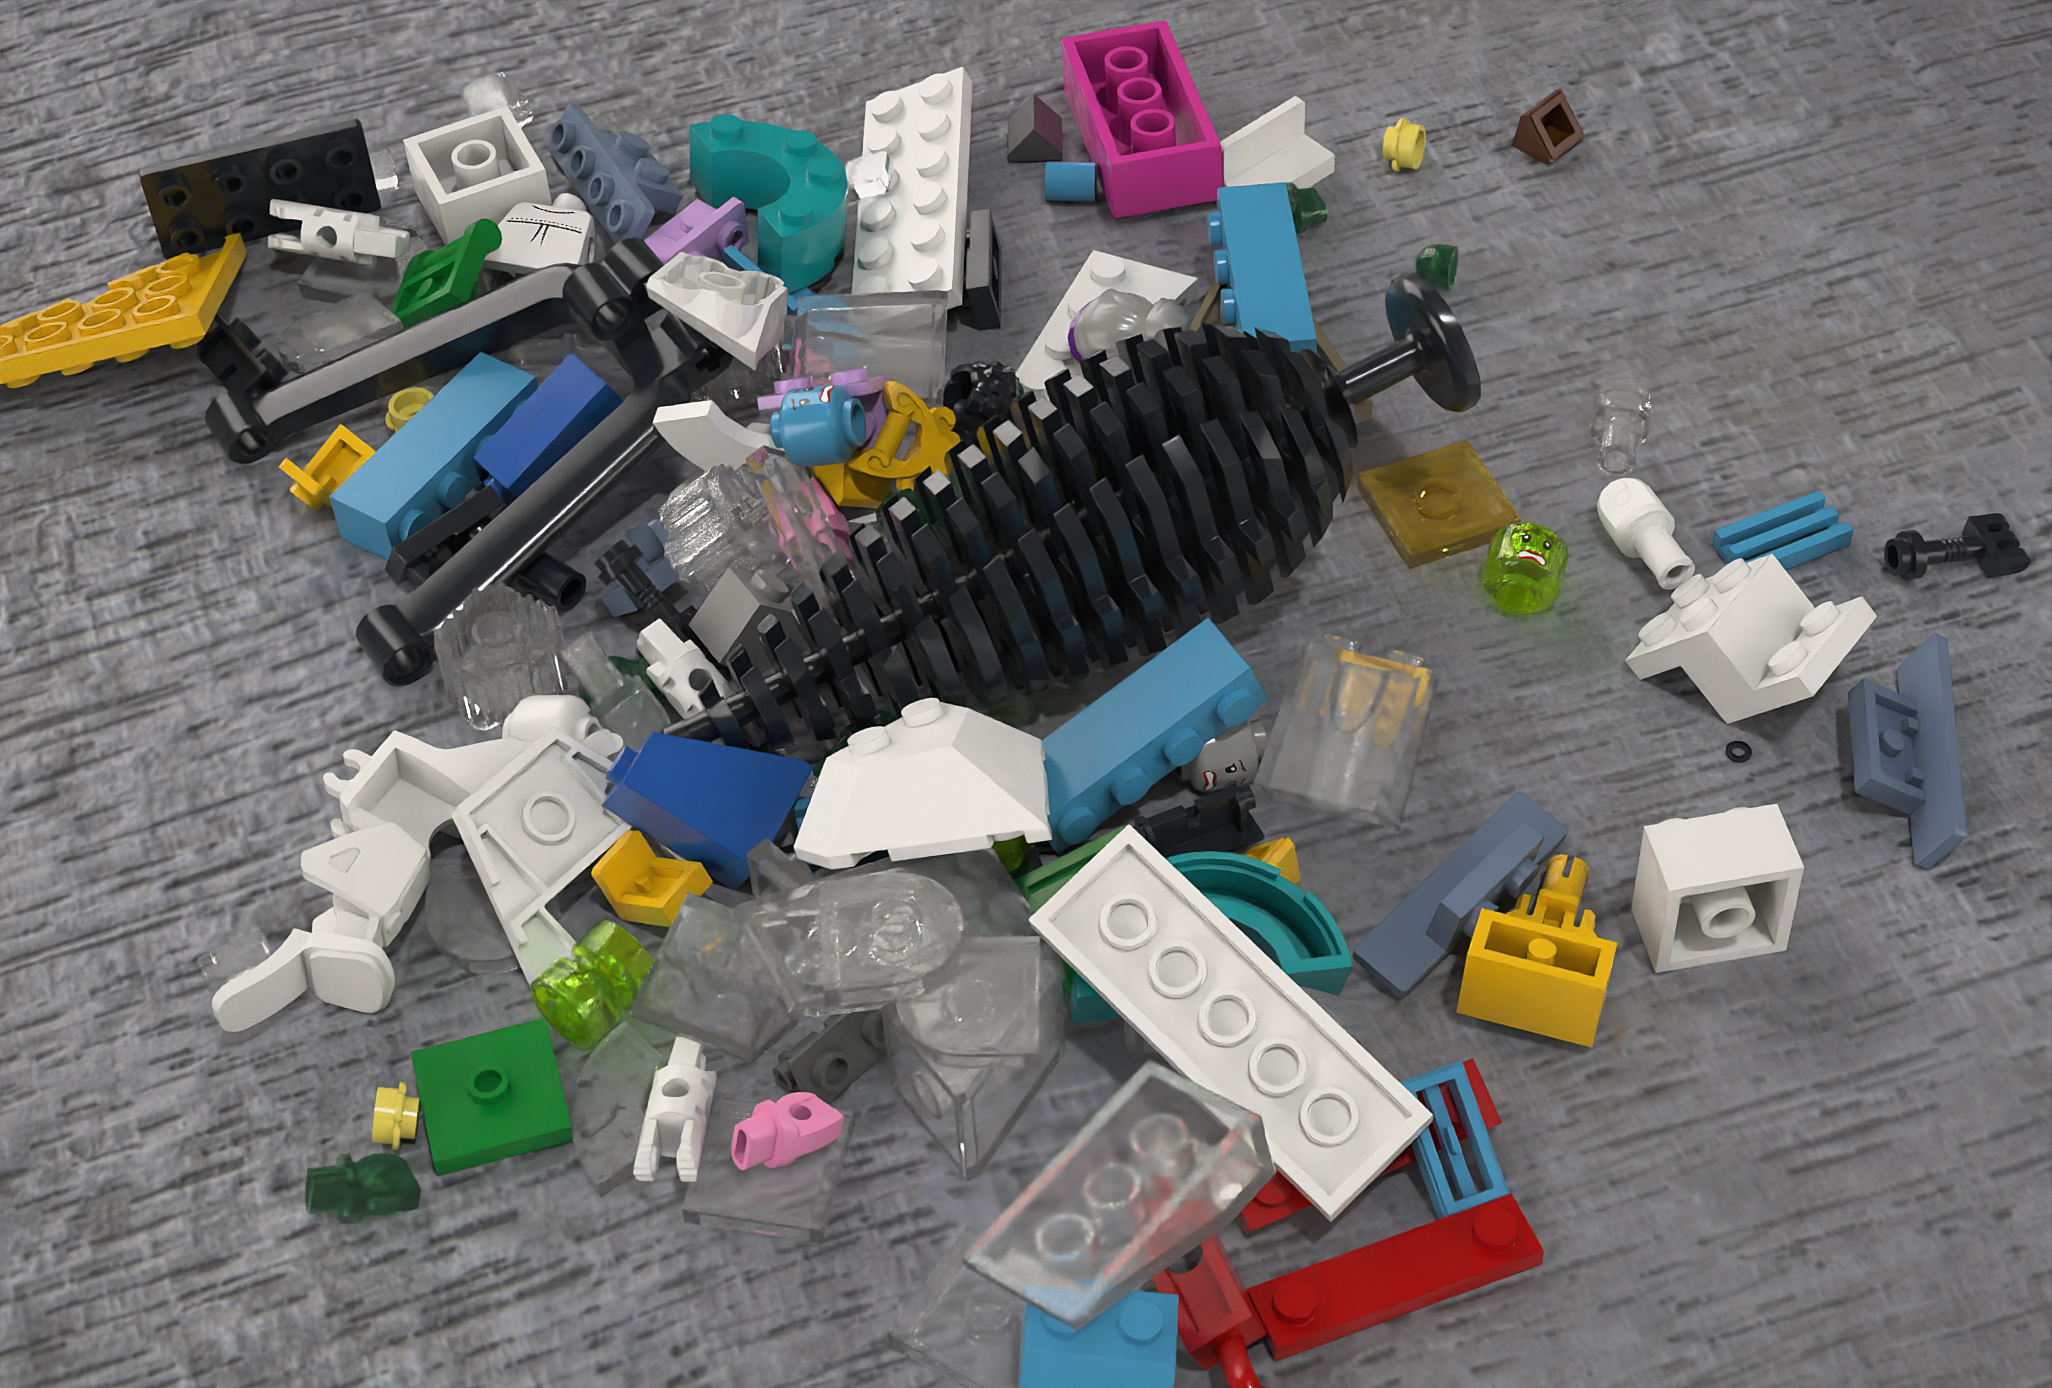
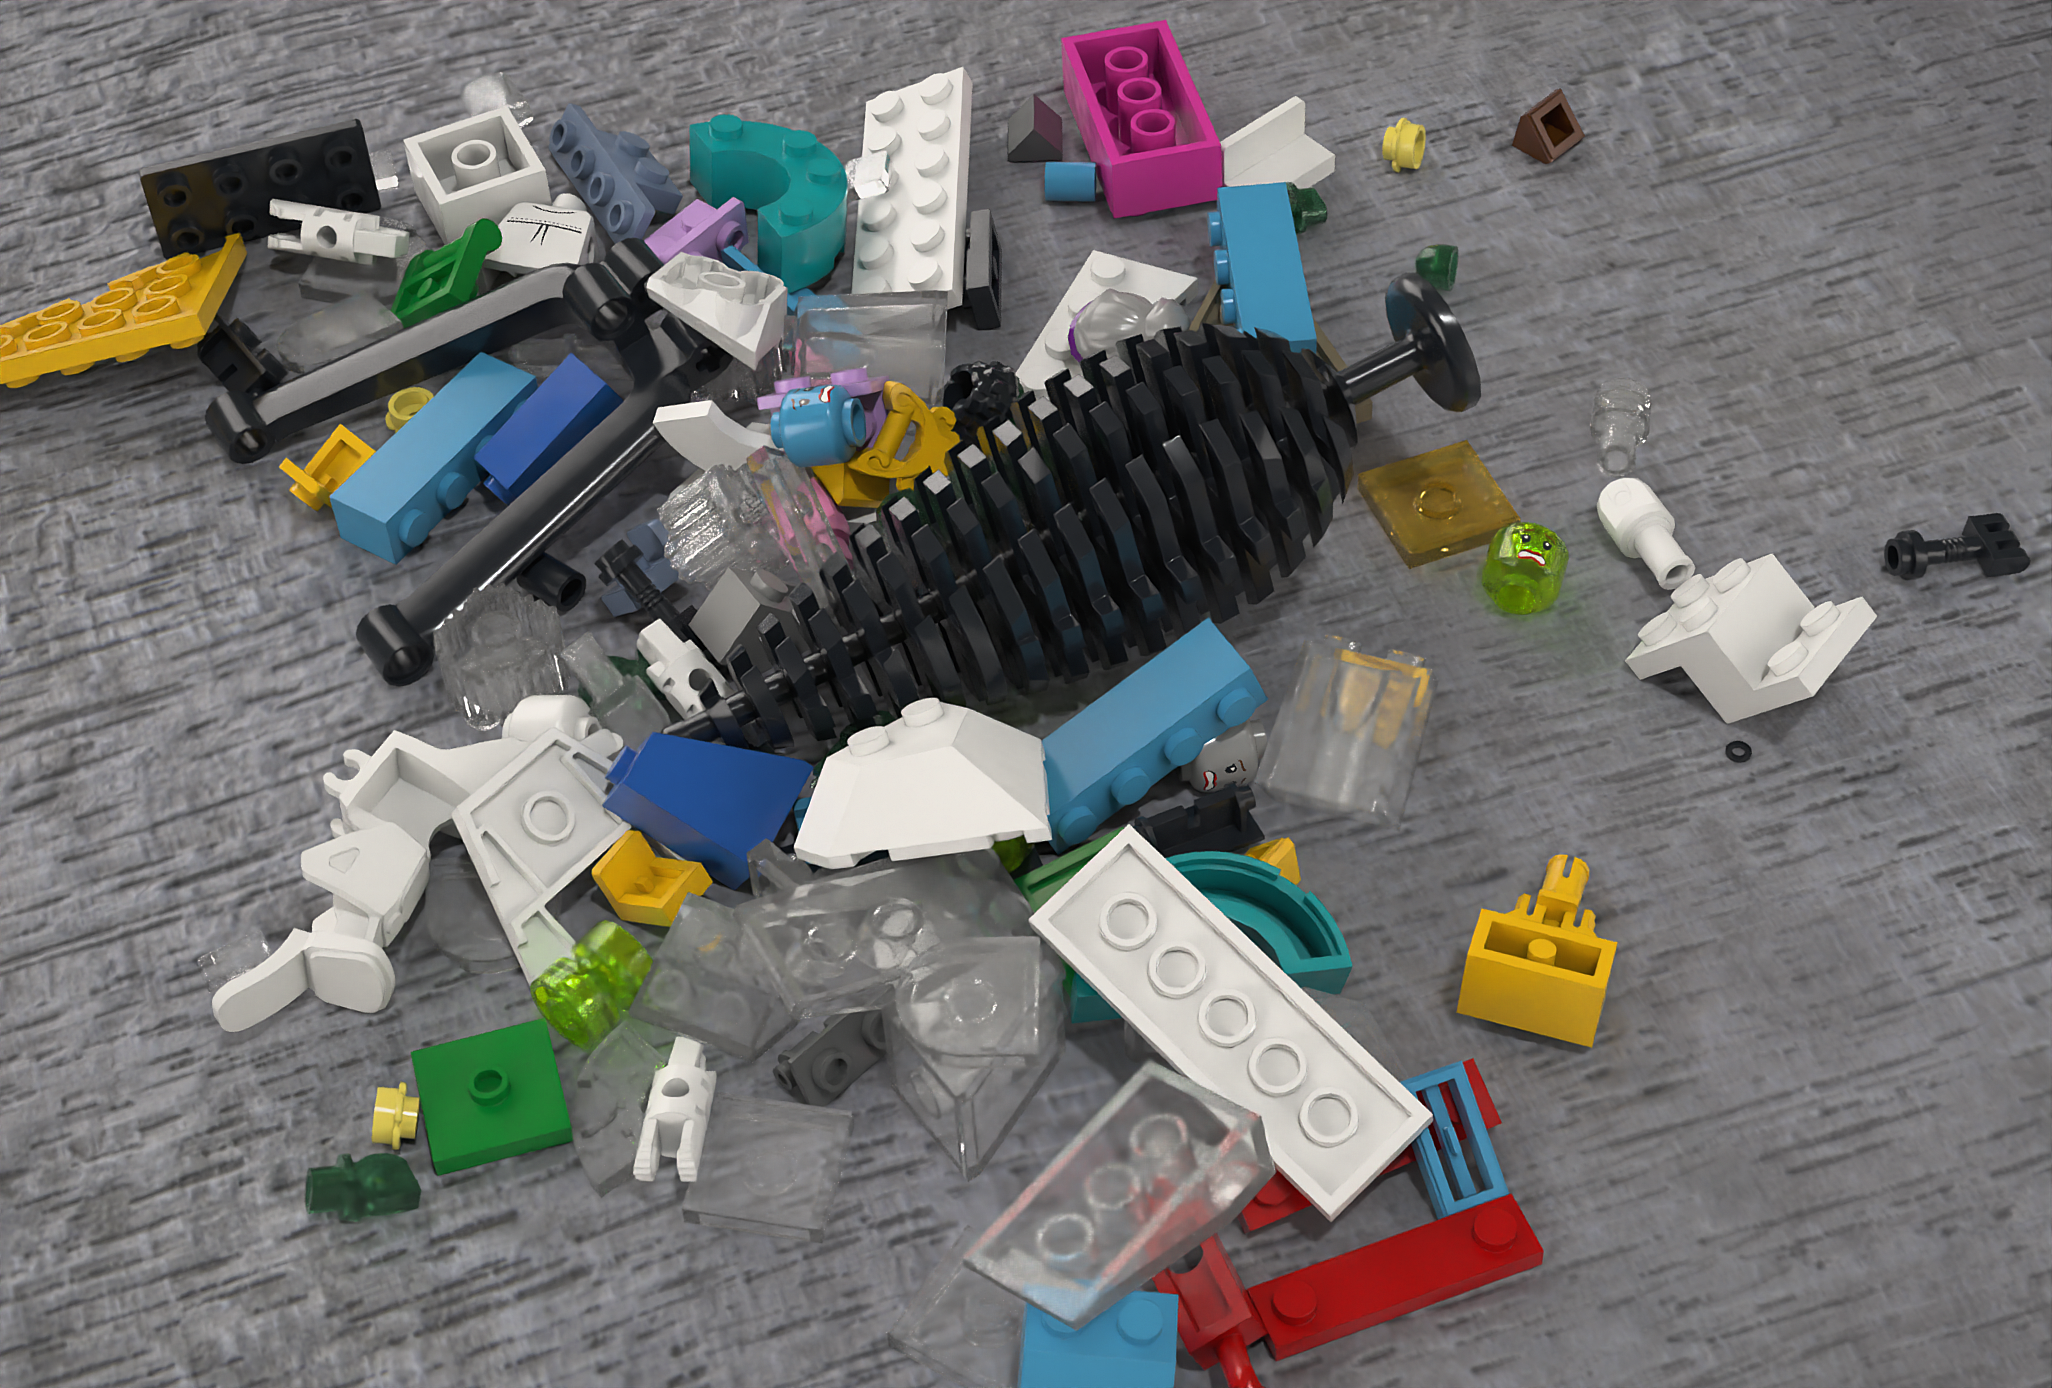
black hinge [385,485,505,588] -> none
bright pink piece [731,1092,844,1171] -> none
clear tile [819,873,965,1007] -> none
sand blue bracket [1352,792,1567,997] -> none
white brick [1631,804,1804,973] -> none
dark azure tile [1712,490,1853,570] -> none
sand blue bracket [1848,633,1967,869] -> none

